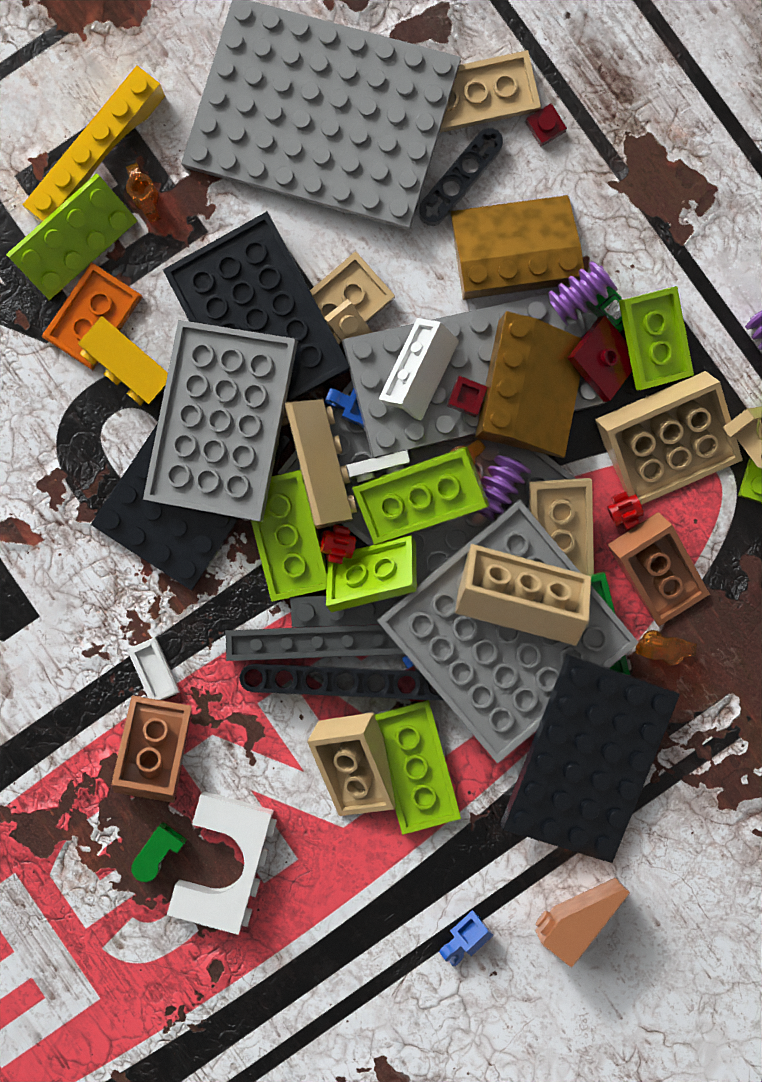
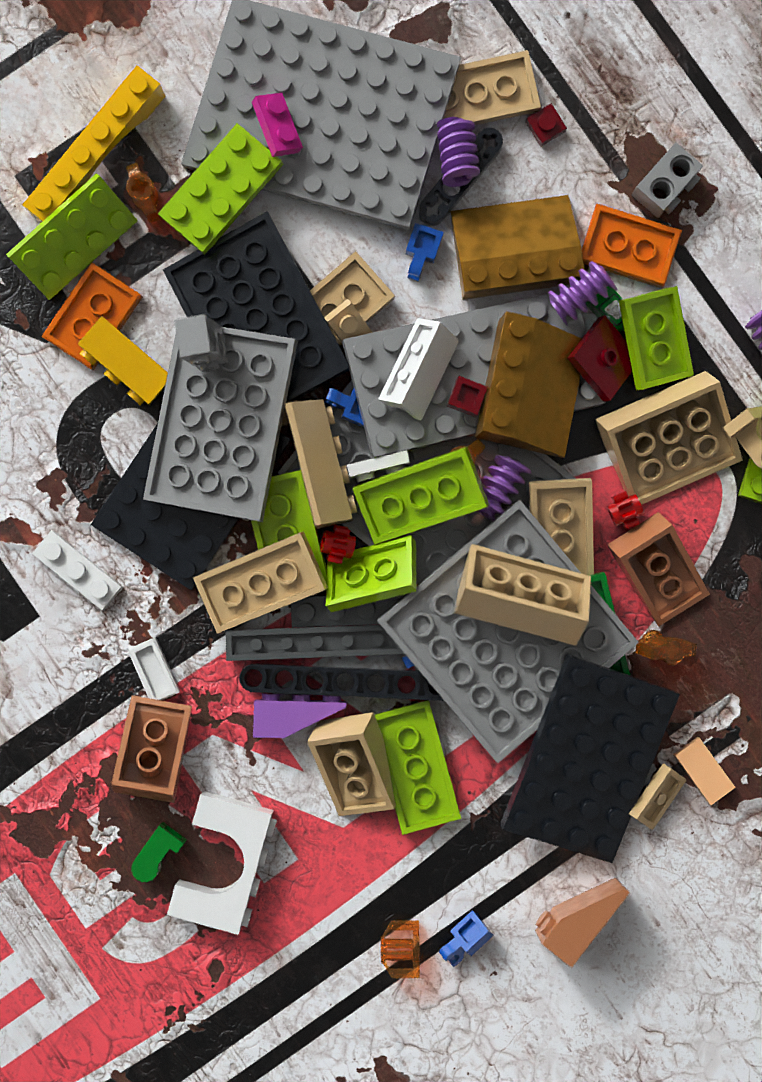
none -> white plate [32,530,123,611]
none -> lime plate [158,123,284,255]
none -> light grey brick [174,314,228,372]
none -> tan plate [193,531,328,633]
none -> dark pink plate [252,93,303,157]
none -> medium lavender slope [253,693,347,738]
none -> clear orange piece [381,920,420,979]
none -> blue plate [406,223,444,282]
none -> medium lavender piece [436,117,480,187]
none -> orange tile [581,203,682,289]
none -> tan plate [629,763,686,830]
none -> light grey brick [631,143,703,218]
none -> light nougat tile [673,737,736,805]

